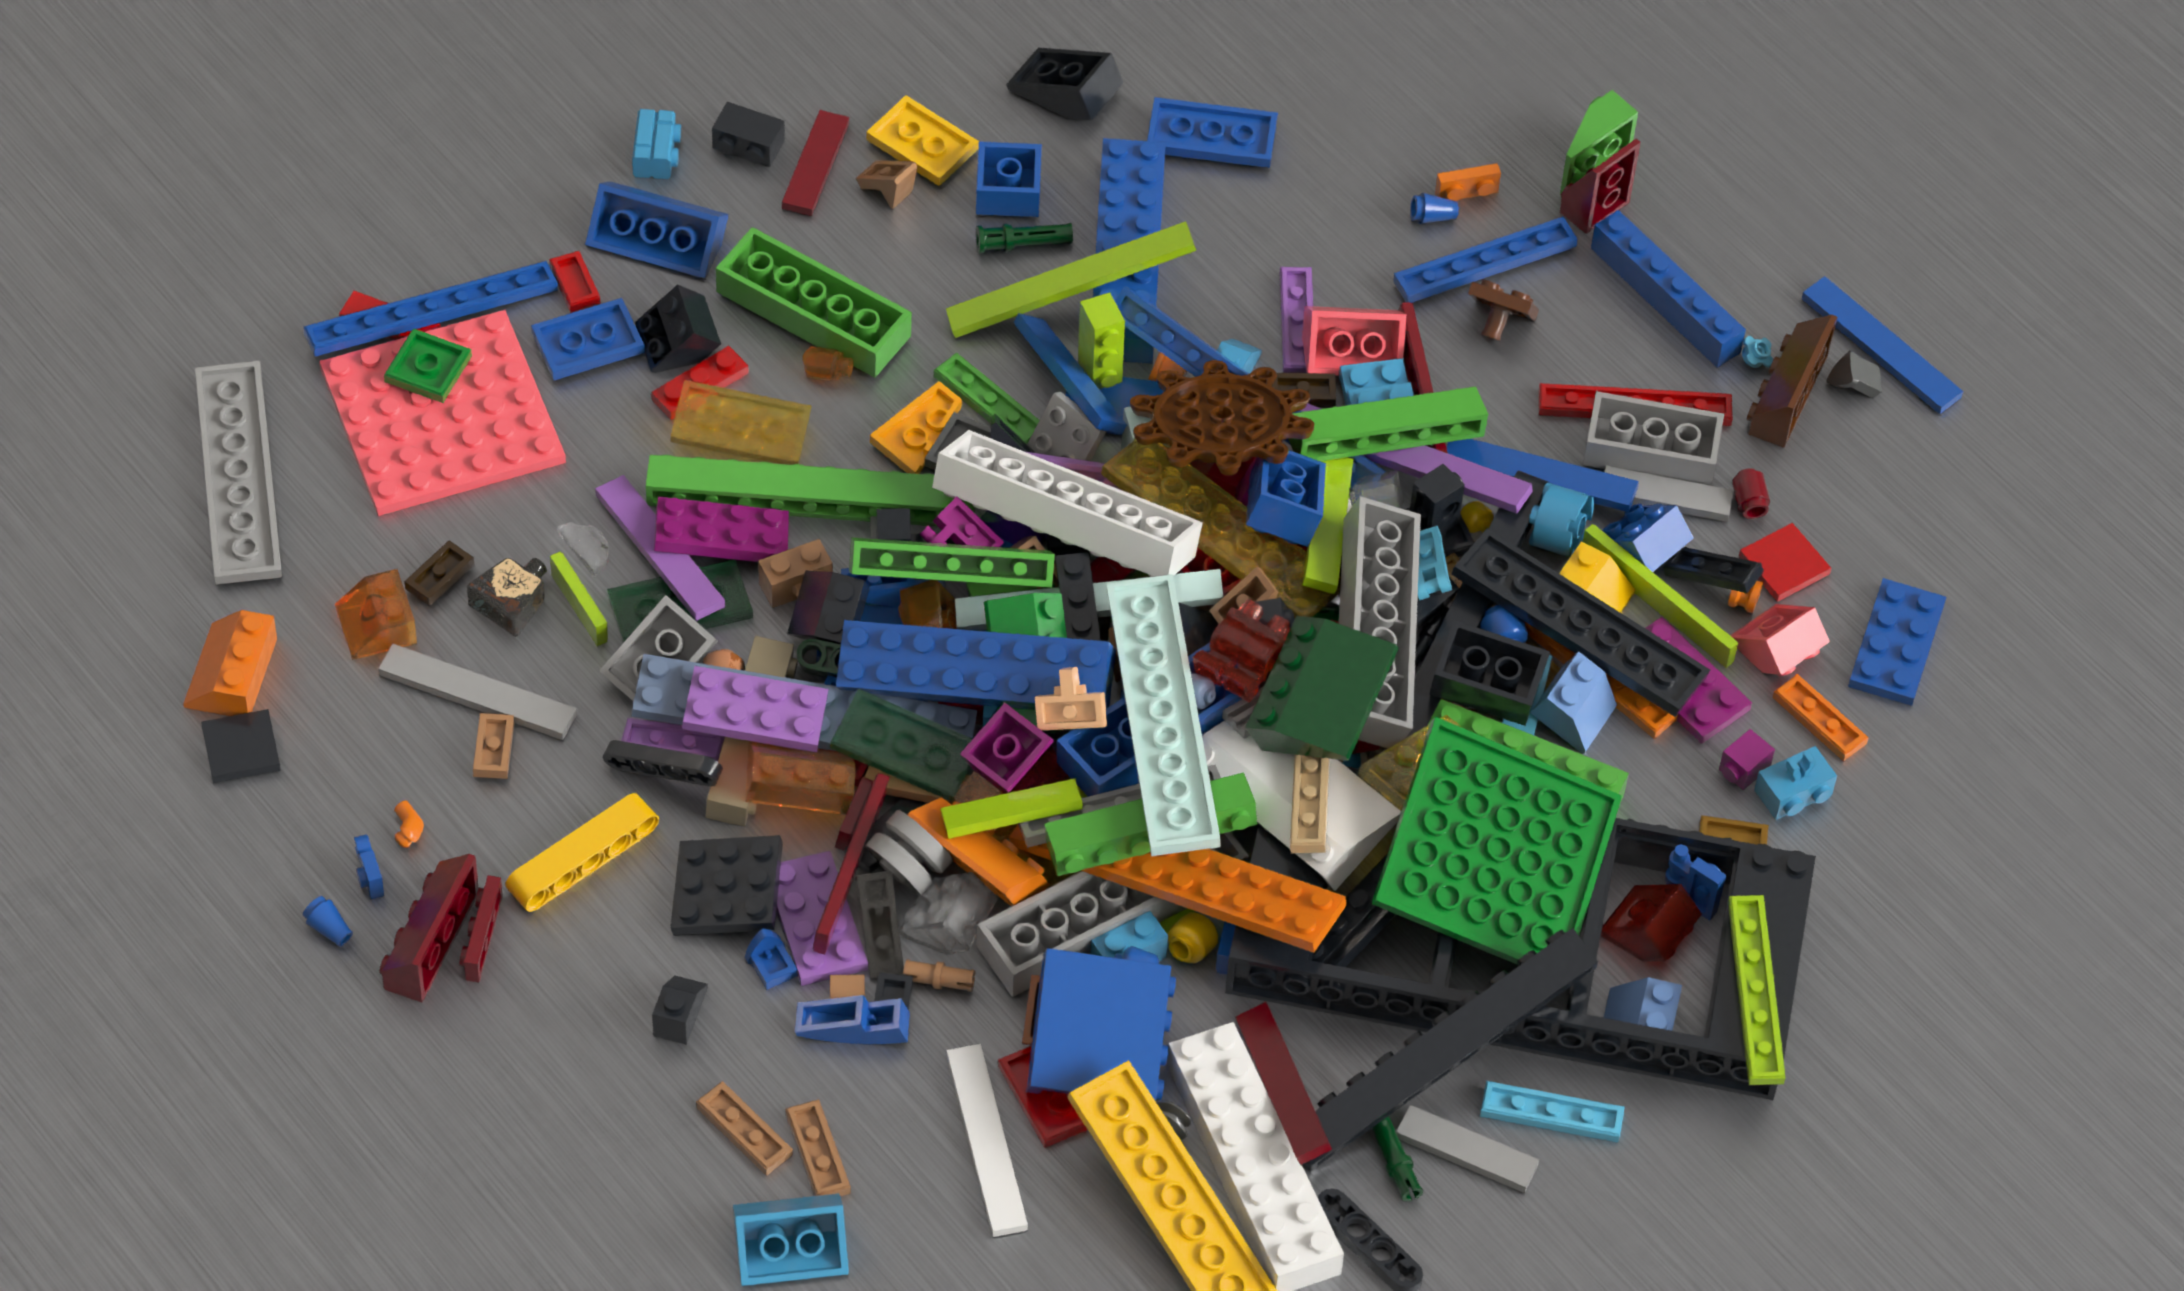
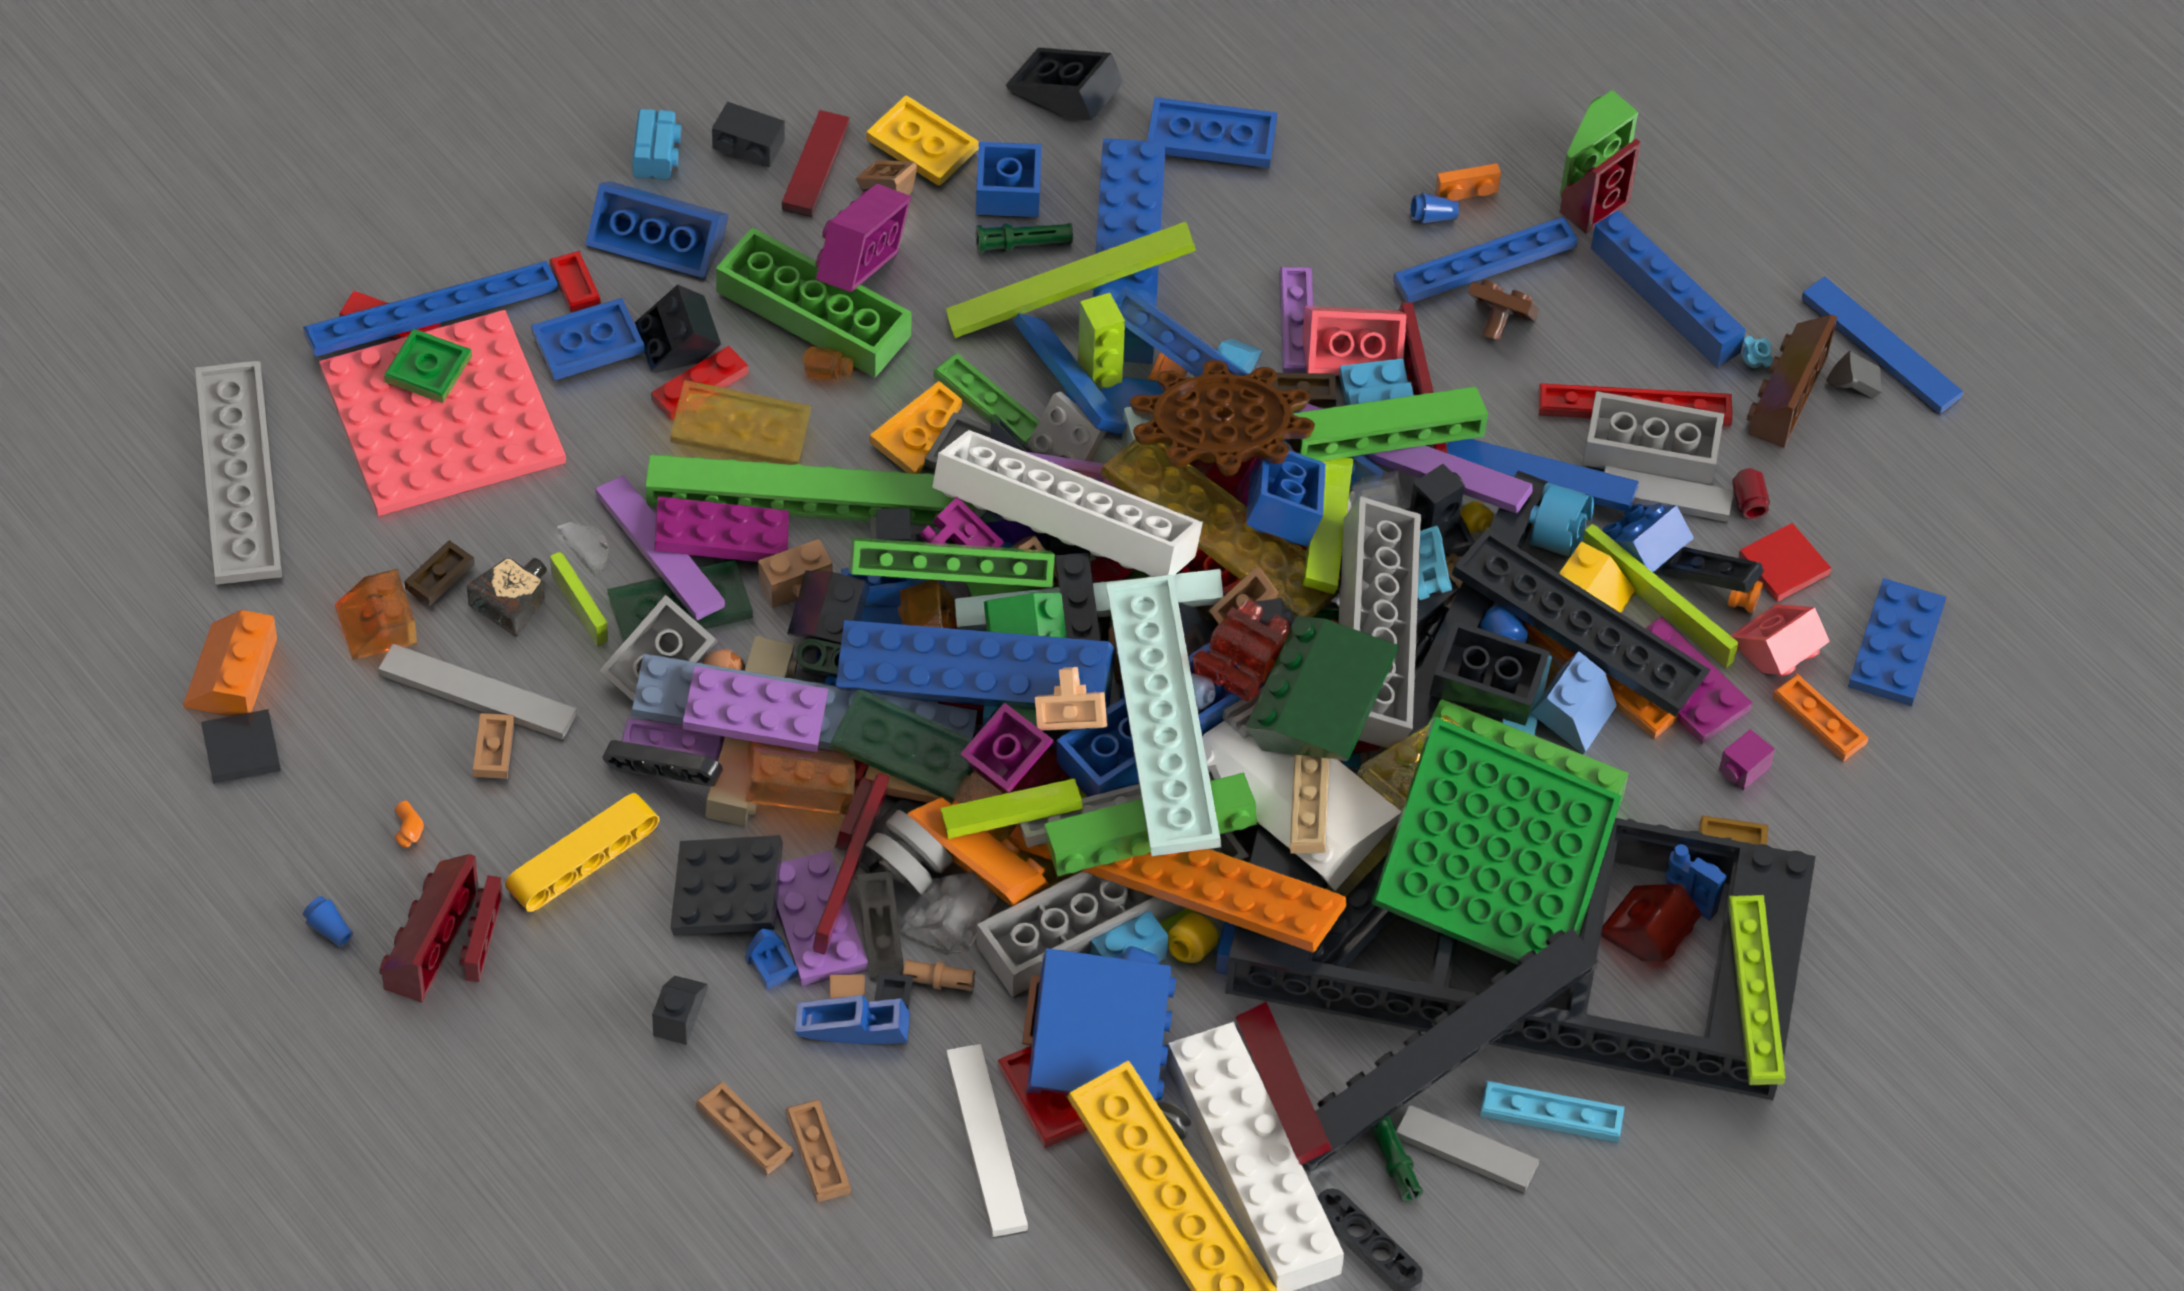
blue plate [354,834,384,900] -> none
dark azure slope [733,1193,849,1286] -> none
medium blue slope [1603,977,1682,1031] -> none
dark azure brick [1754,746,1837,820] -> none
none -> magenta brick [815,184,911,292]

